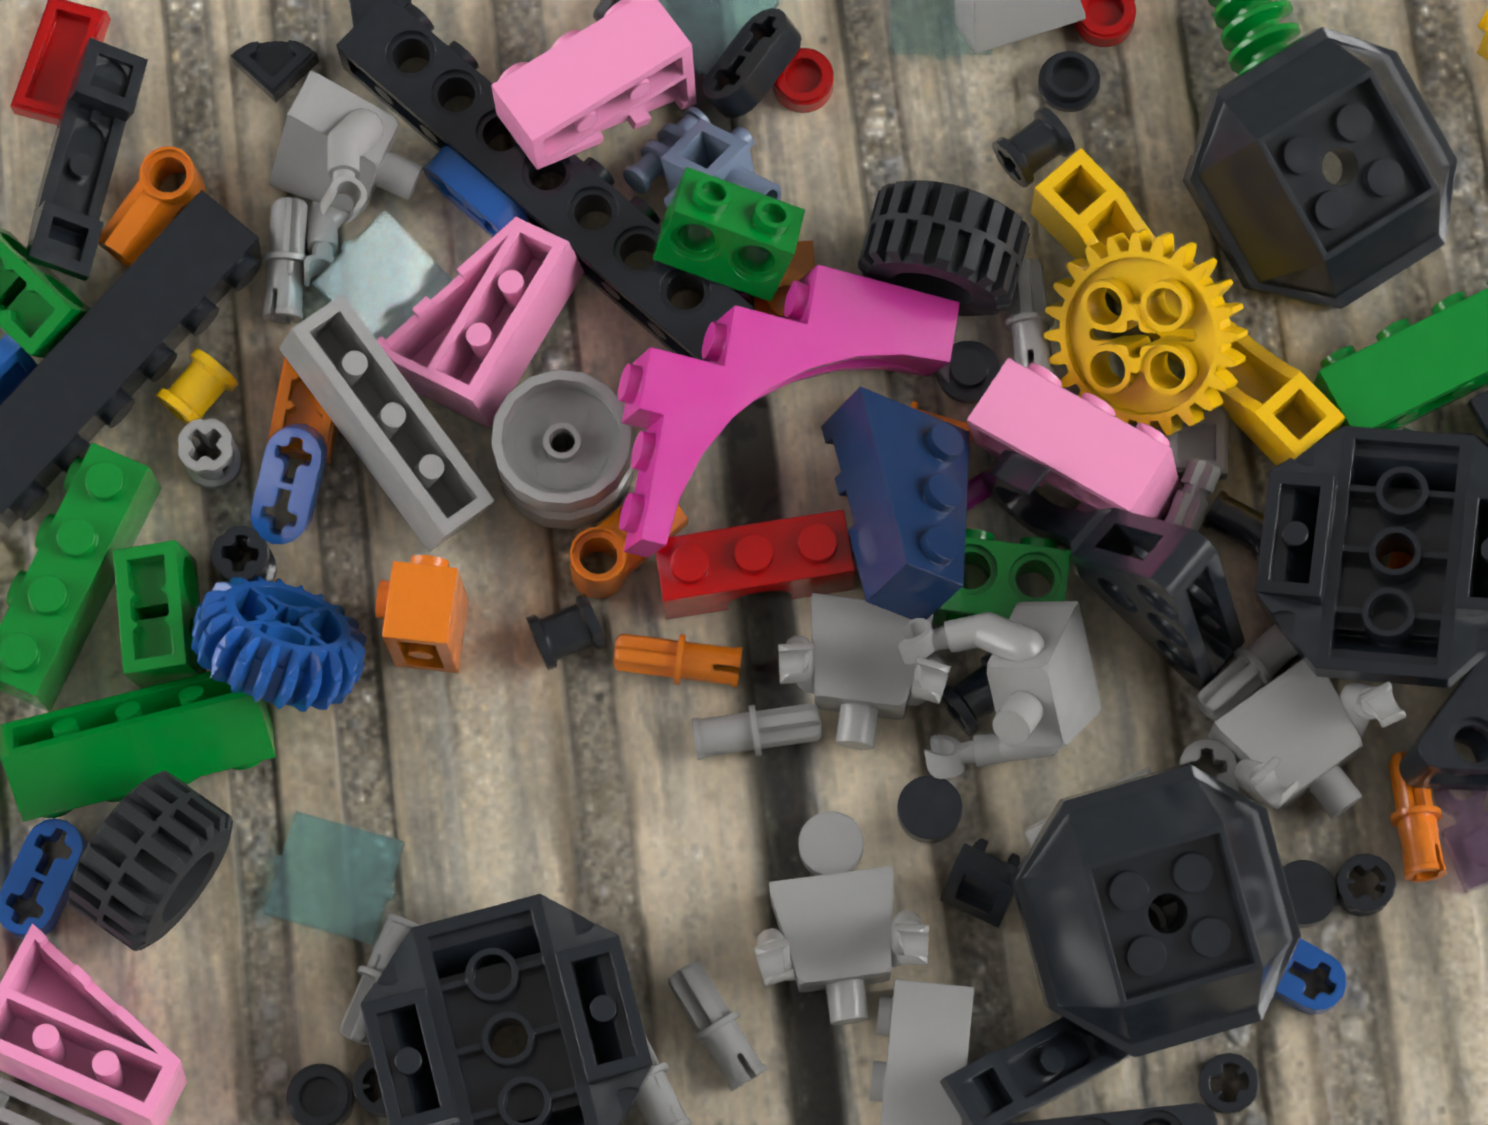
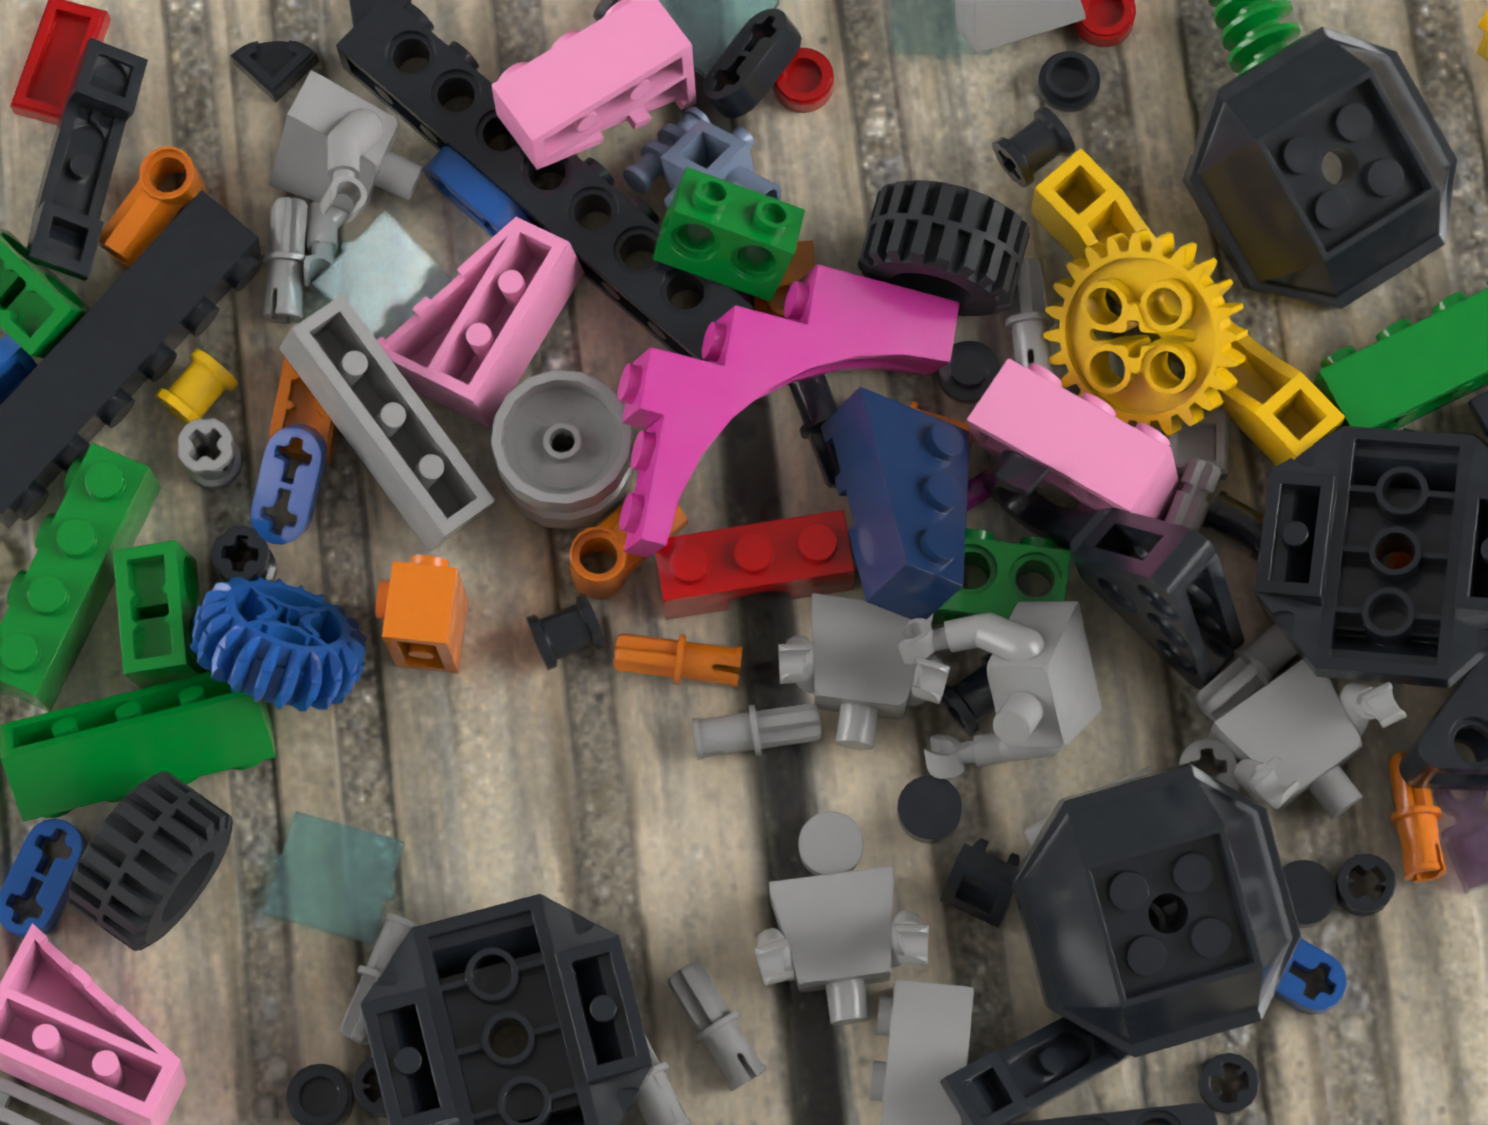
none -> black axle [788,374,841,488]

